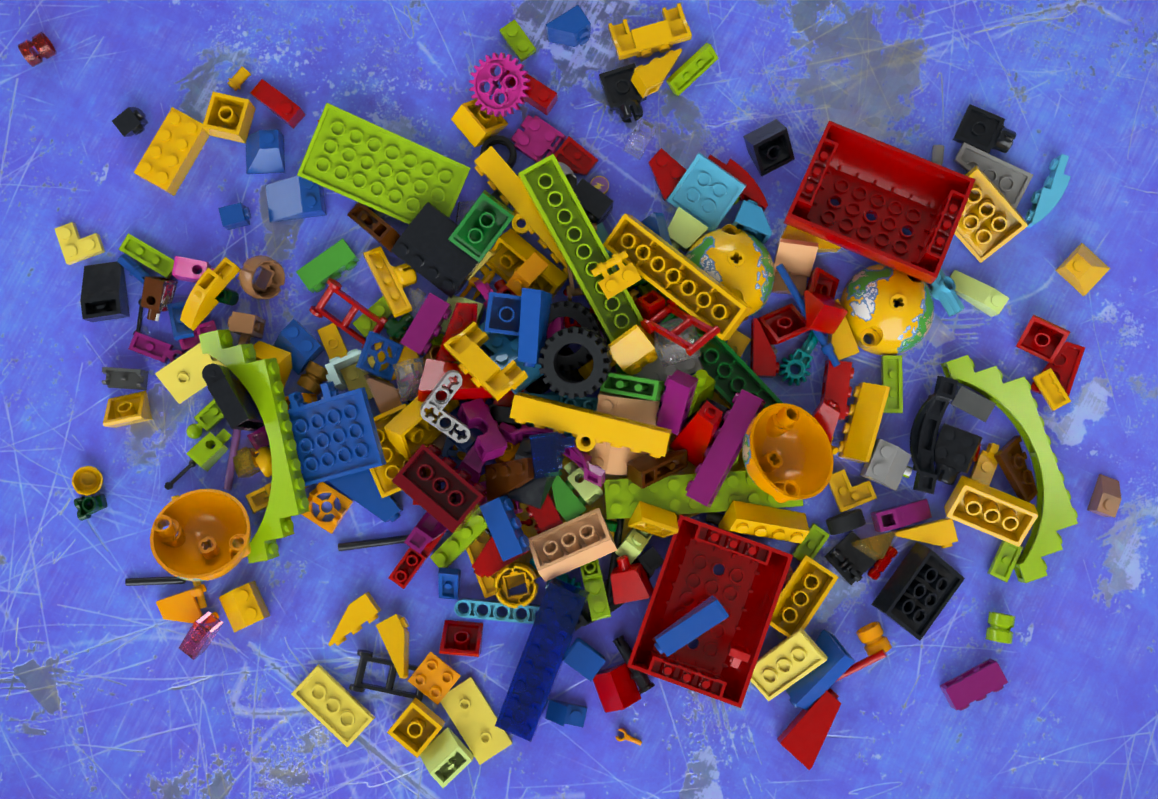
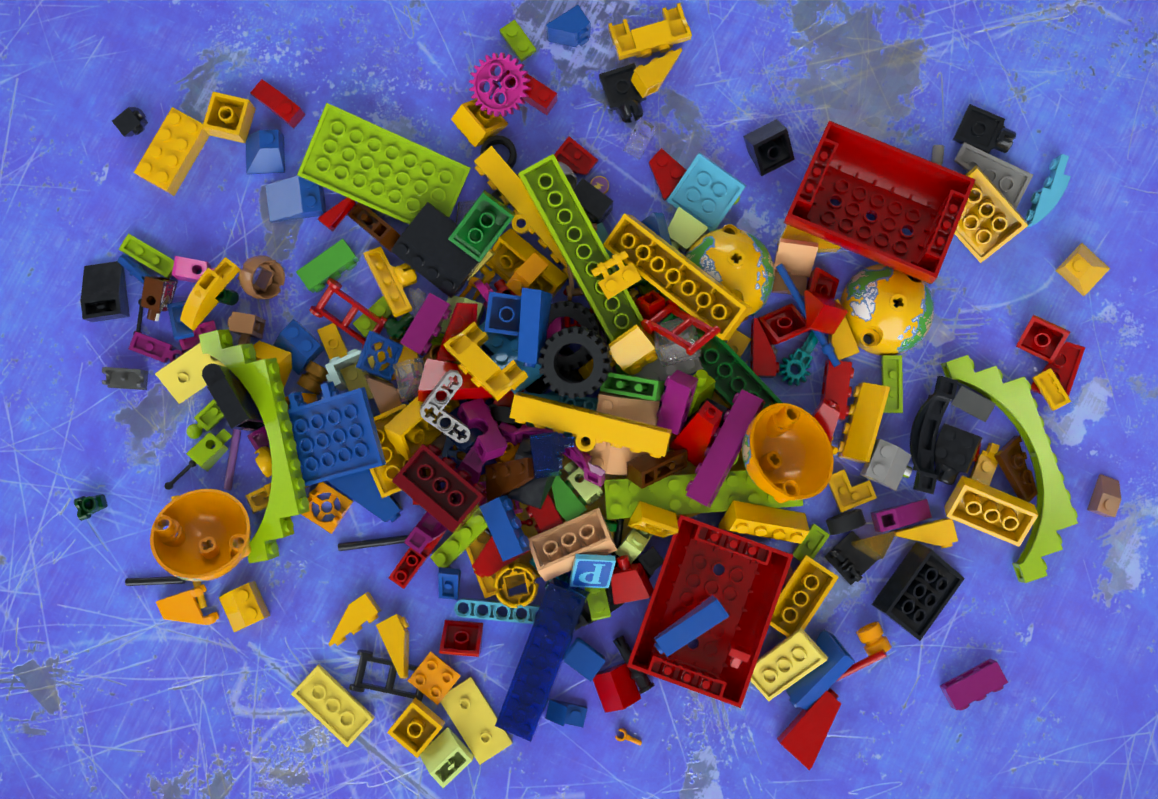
wheel [18,32,57,67] -> none
light yellow plate [54,222,105,265] -> none
yellow hair [72,466,103,496] -> none
yellow slope [103,391,152,428] -> none
clear pink brick [179,611,223,660] -> none
blue brick [218,202,251,230] -> none
yellow pin [227,66,251,91] -> none
clear yellow slope [233,447,261,478] -> none
dark pink plate [511,115,566,163] -> none
lime plate [666,43,719,96] -> none
light grey pin [705,512,724,525] -> none
red slope [708,154,768,212] -> none
dark azure slope [732,200,772,244] -> none
red axle [867,546,898,580] -> none
medium azure piece [929,269,965,317] -> none
yellowish green slope [950,270,1009,317] -> none
lime wheel [985,612,1015,644] -> none
lime plate [987,540,1023,582] -> none
none -> red slope [318,197,356,231]
none -> tile [569,554,616,588]

